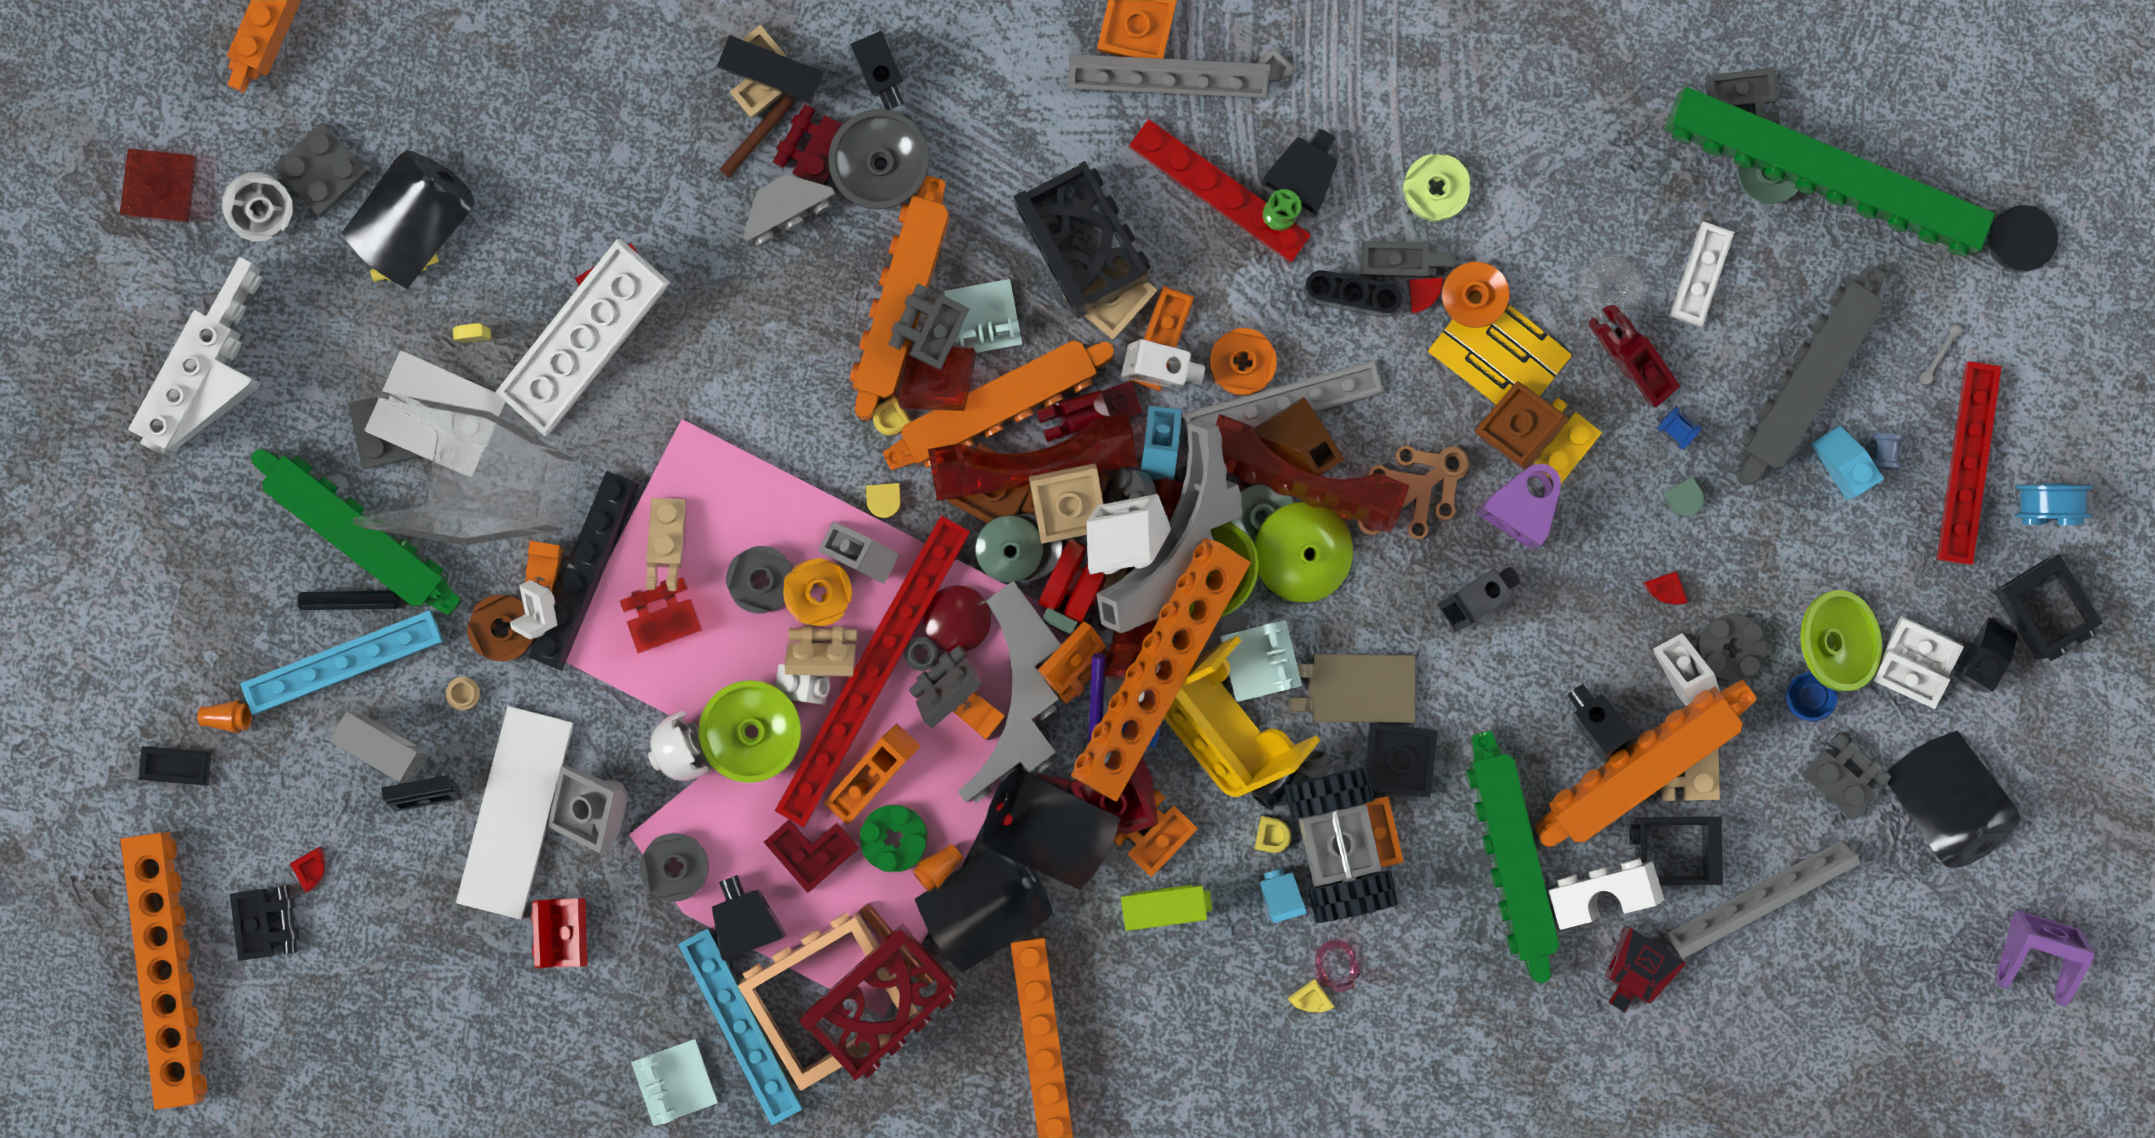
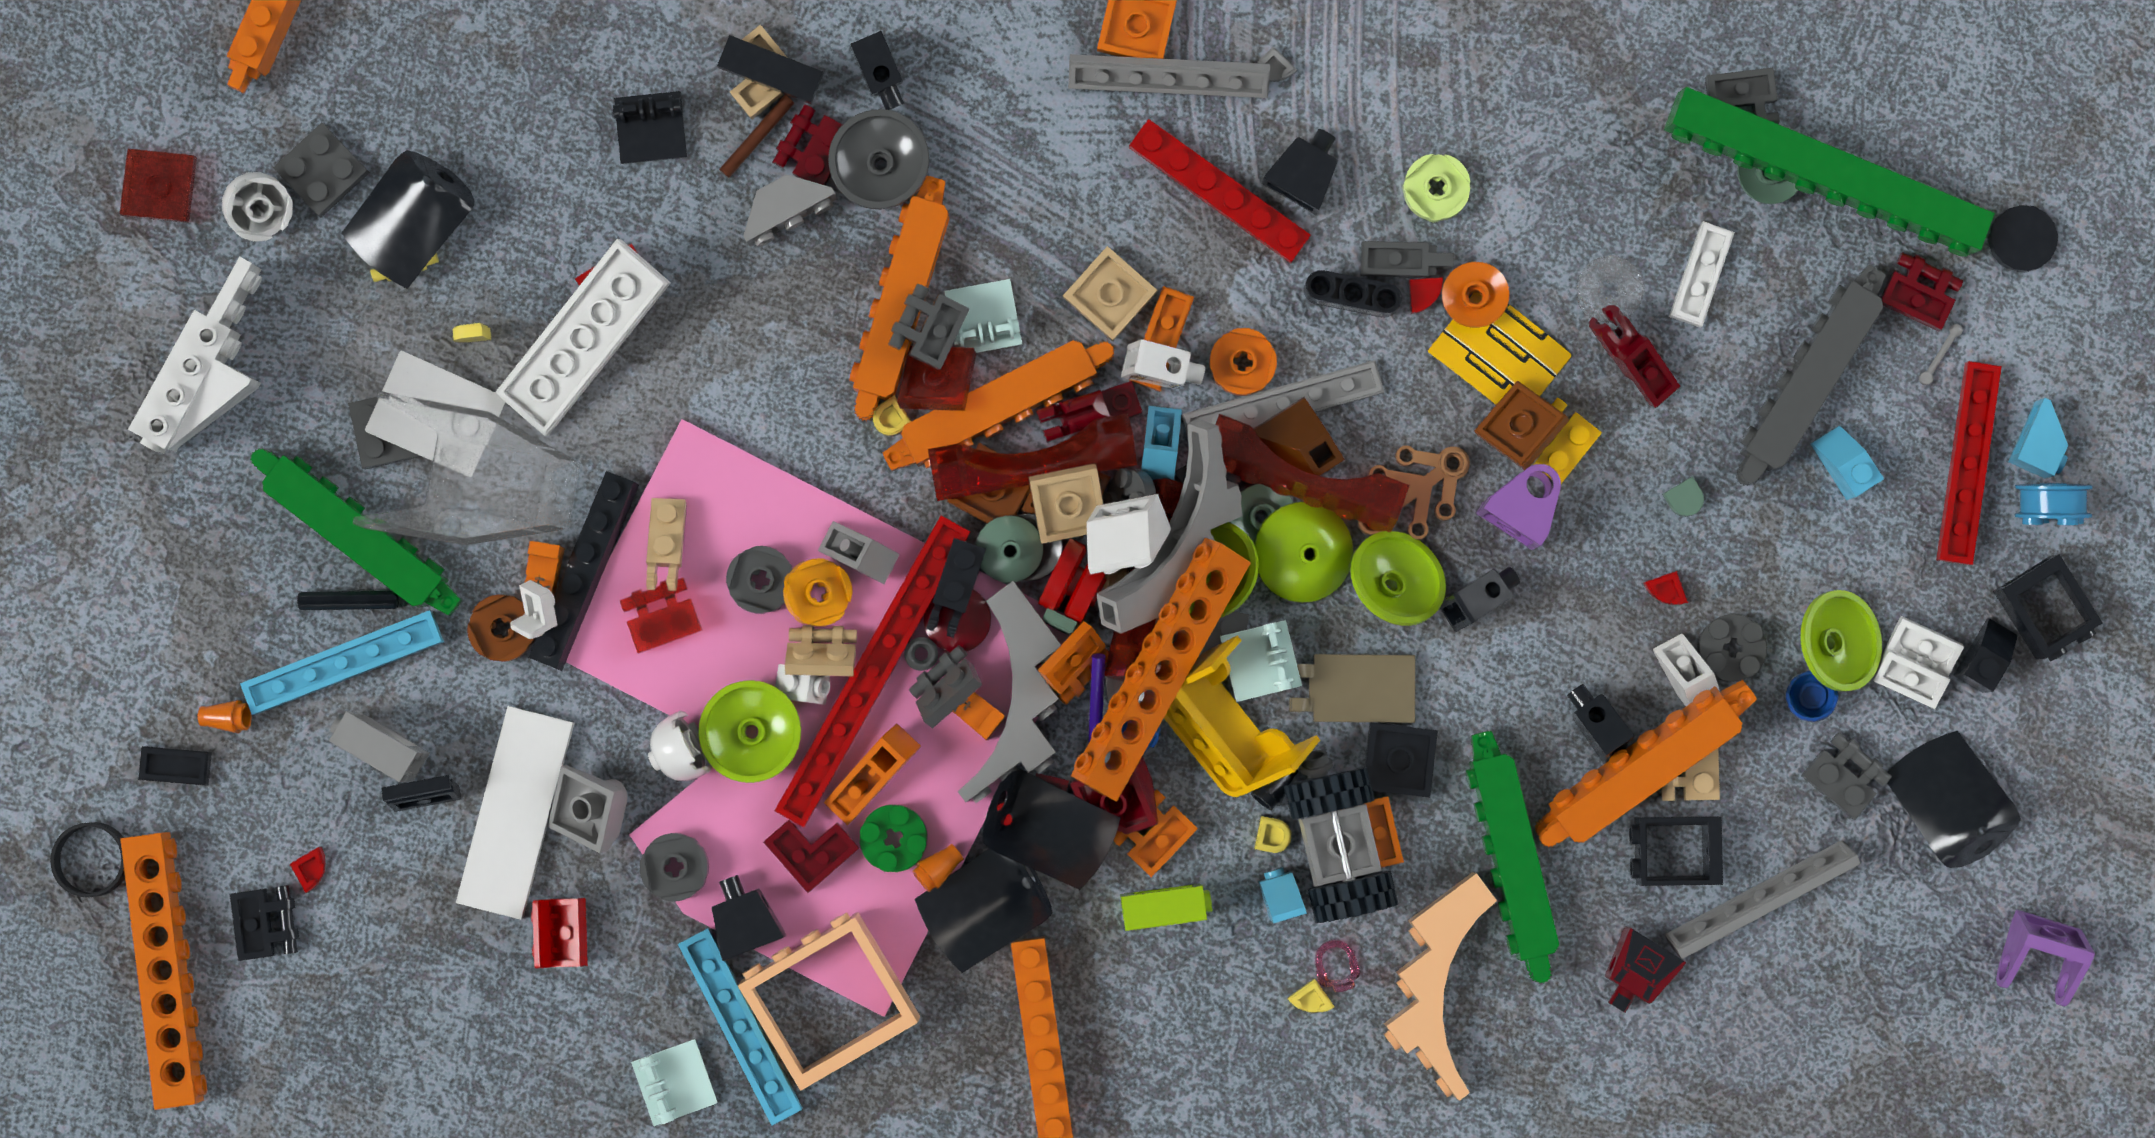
tan plate [446,677,480,710] -> none
dark red fence [799,923,958,1081] -> none
copper bar [859,903,935,989] -> none
light yellow tile [866,483,901,519] -> none
black fence [1013,161,1151,319] -> none
bright green wheel [1263,189,1301,231] -> none
white arch [1548,858,1664,930] -> none
blue bush [1656,406,1702,450] -> none
sand blue bush [1873,433,1904,470] -> none
none -> black tyre [50,822,125,897]
none -> black hinge [613,91,687,164]
none -> black hinge [927,538,986,638]
none -> lime dish [1351,531,1446,626]
none -> light nougat arch [1383,872,1497,1101]
none -> dark red plate [1880,252,1964,332]
none -> medium azure slope [2008,398,2068,479]

